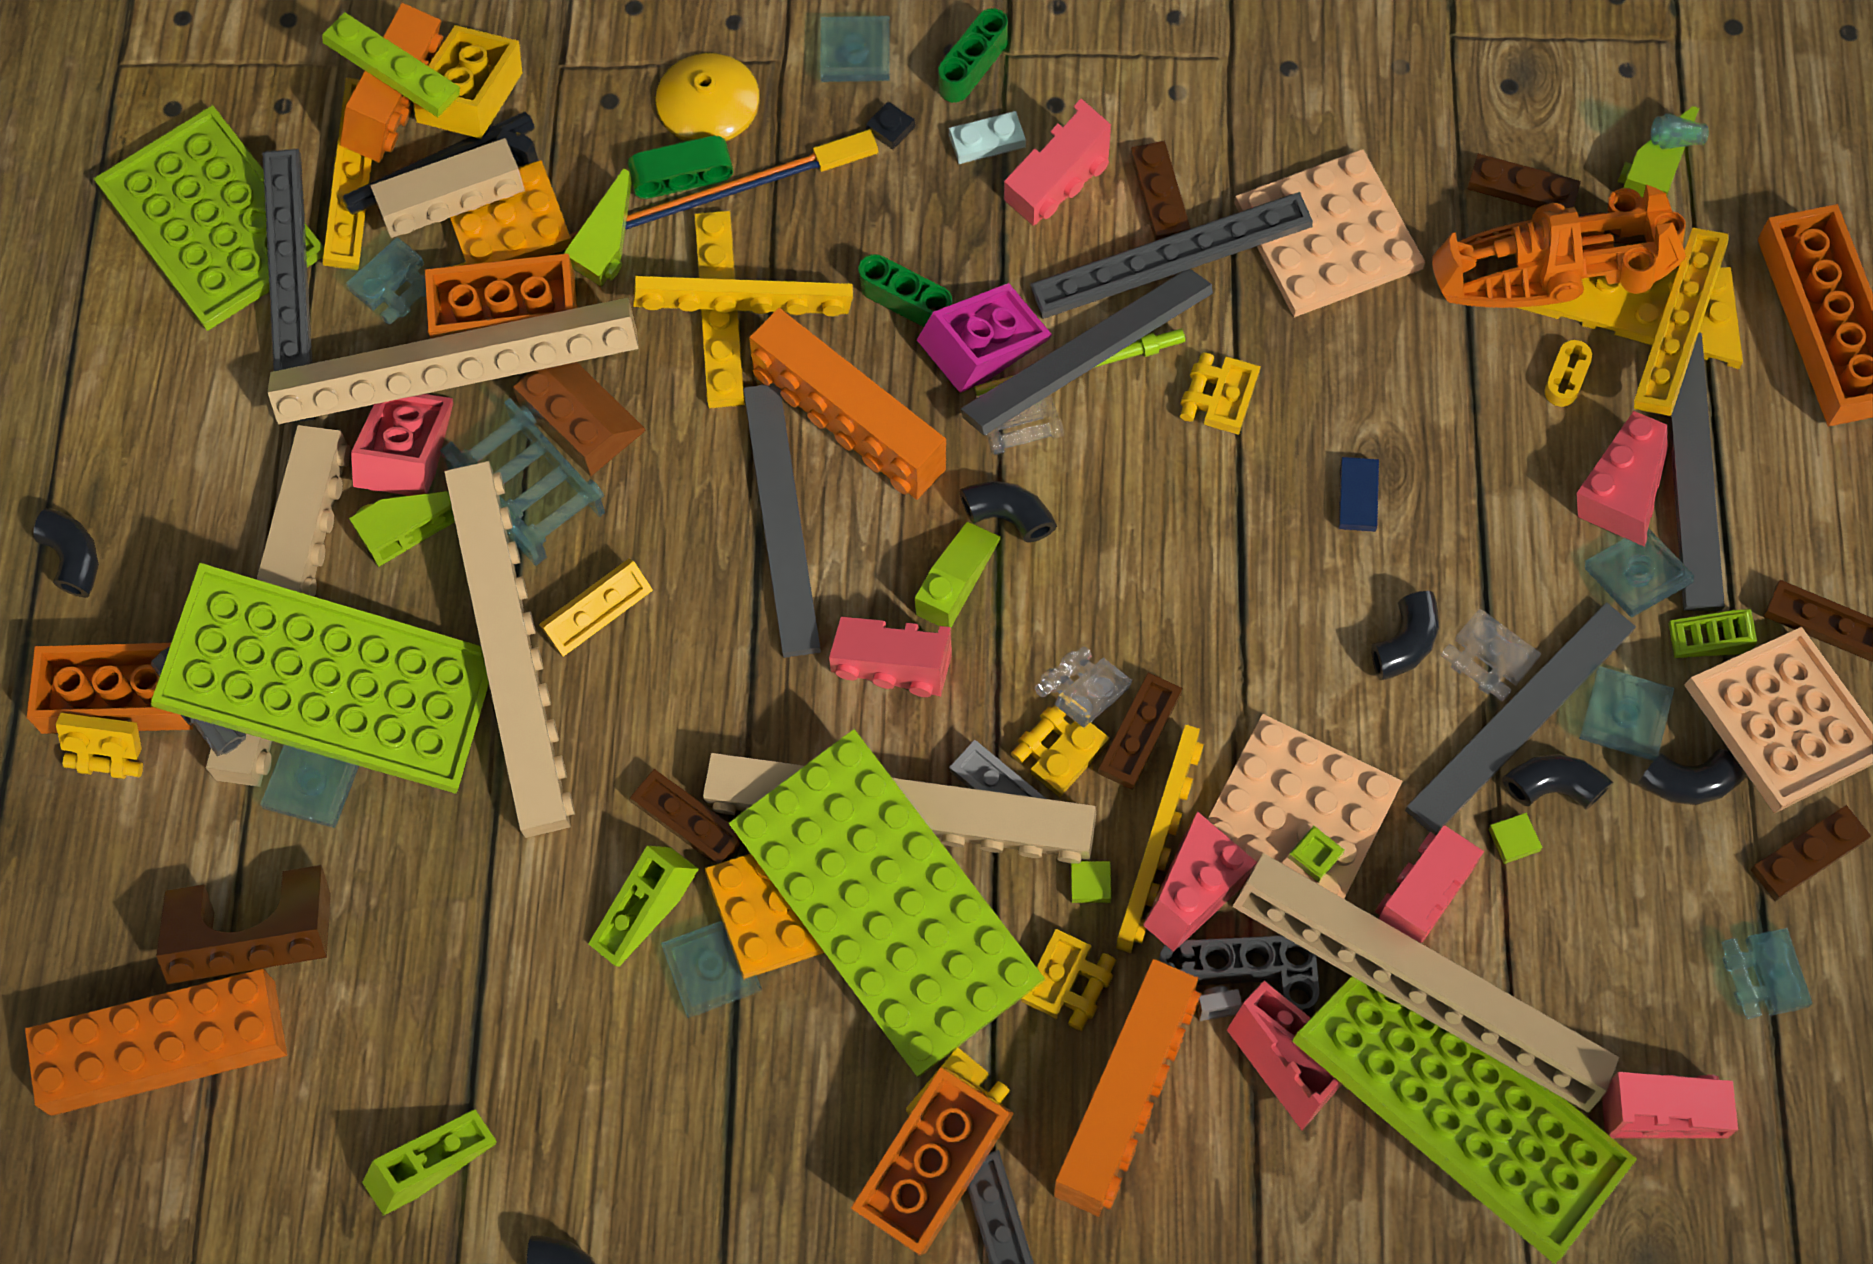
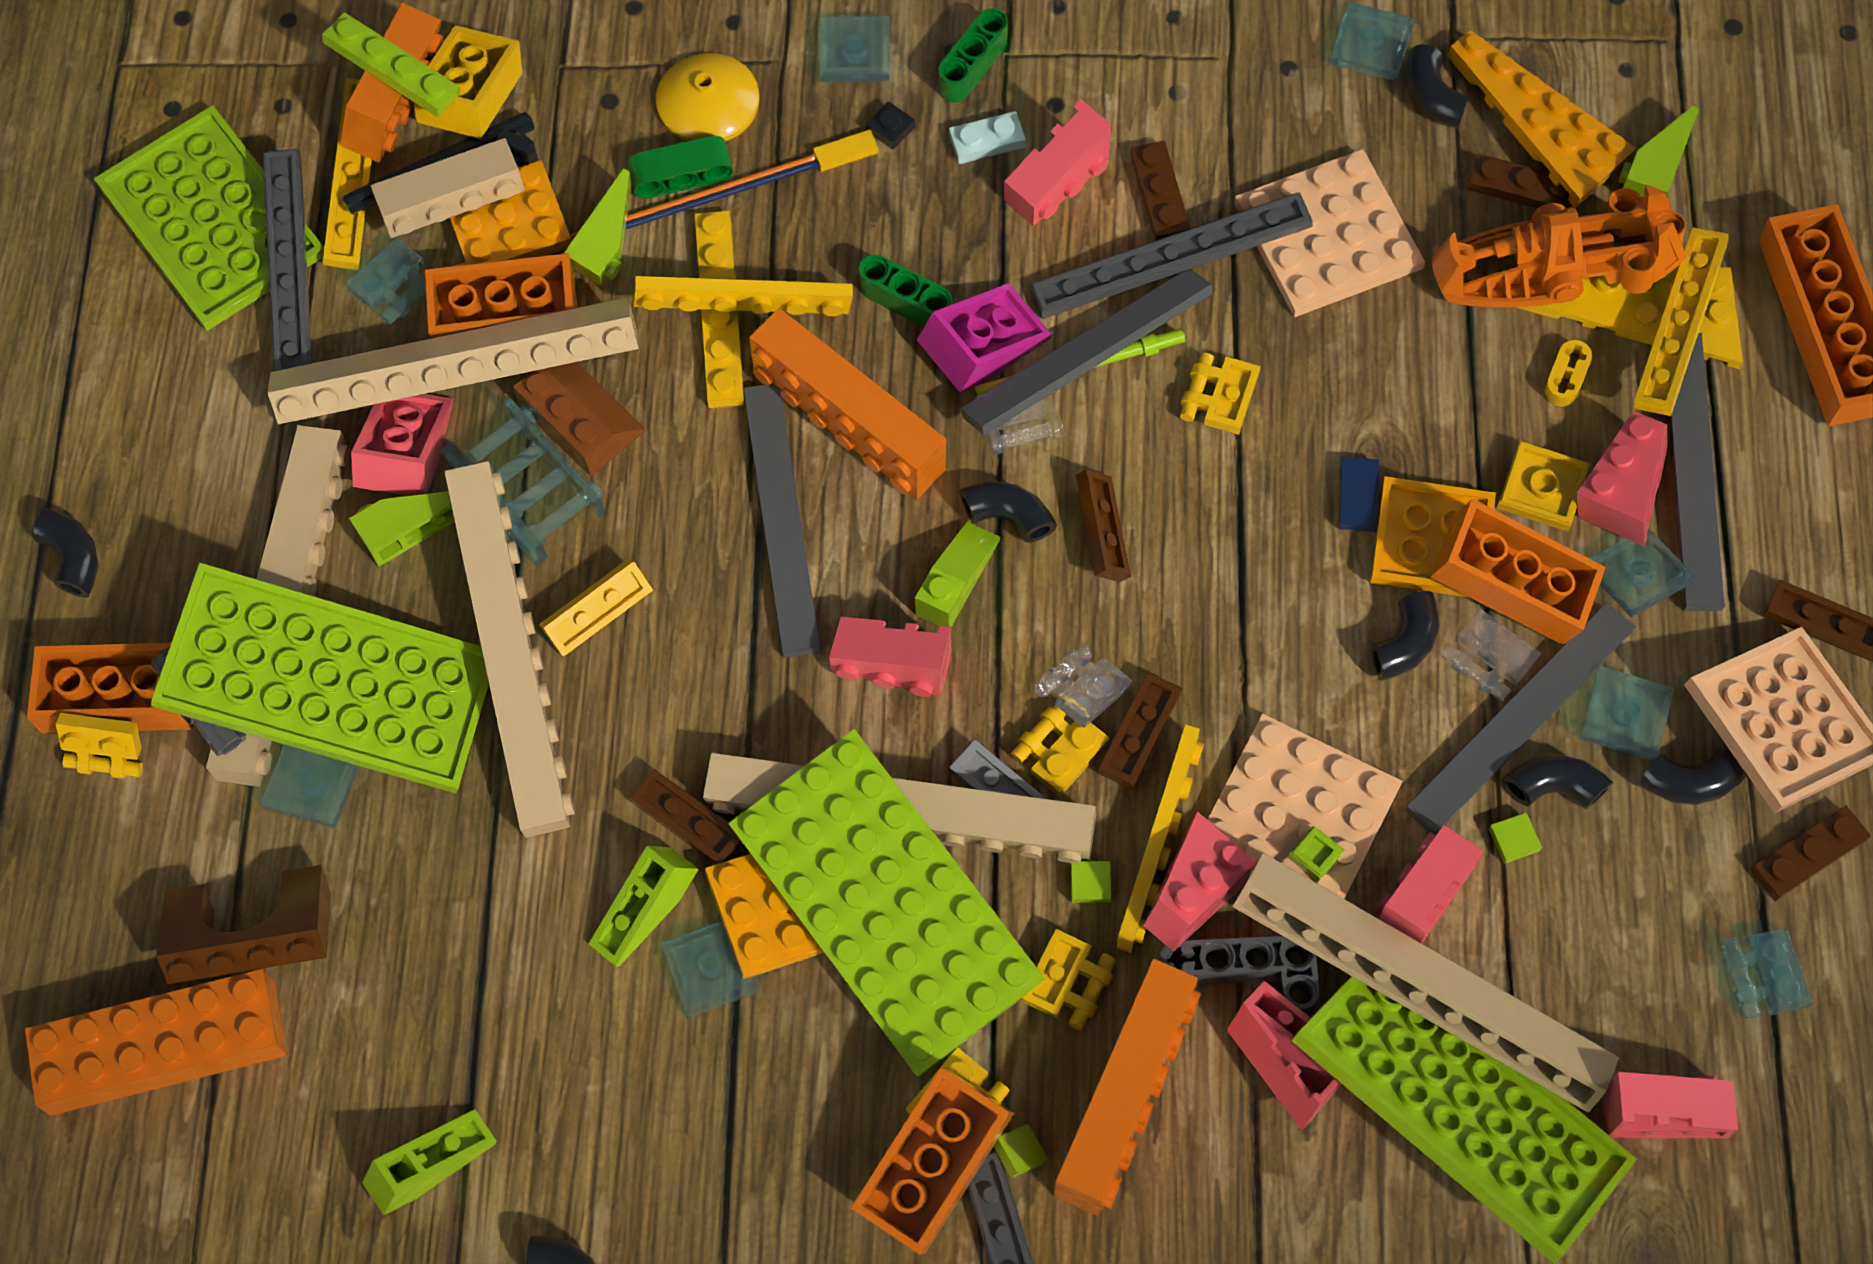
light grey plate [1197,986,1242,1021] -> none
clear light blue cone [1651,113,1709,149] -> none
lime slope [1668,609,1757,658] -> none
none -> lime tile [993,1124,1048,1179]
none -> reddish brown plate [1076,469,1131,582]
none -> clear light blue plate [1330,2,1415,81]
none -> light orange plate [1370,476,1496,598]
none -> black cylinder [1406,44,1469,129]
none -> orange brick [1430,499,1606,645]
none -> light orange wing [1447,30,1637,208]
none -> yellow plate [1496,440,1591,532]

